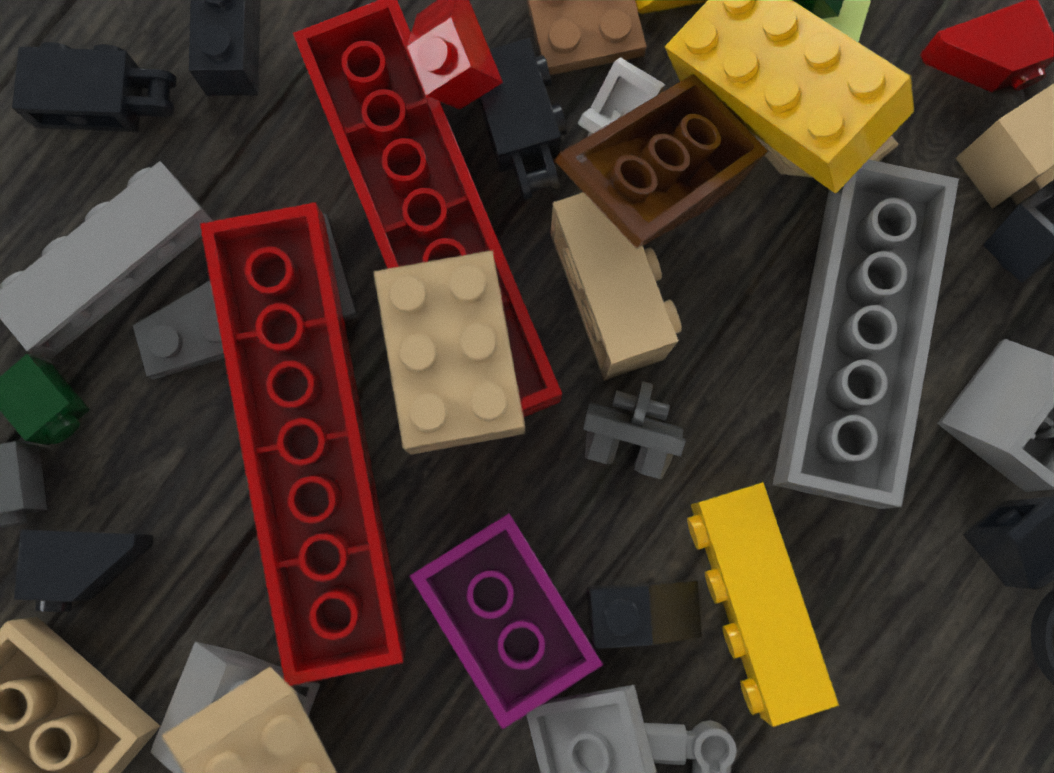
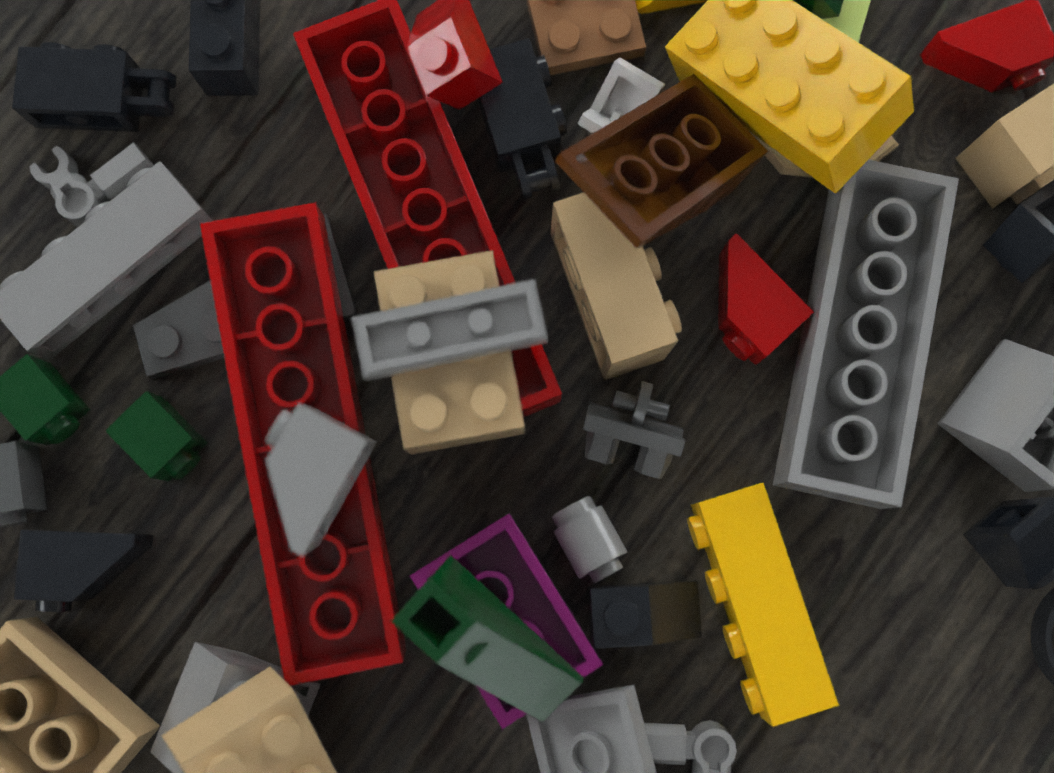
none -> light grey bar [29,142,154,227]
none -> dark green brick [105,391,208,481]
none -> light grey slope [266,403,377,557]
none -> light grey tile [352,279,548,381]
none -> dark green slope [391,555,584,722]
none -> light grey brick [552,496,627,584]
none -> red slope [718,233,814,366]

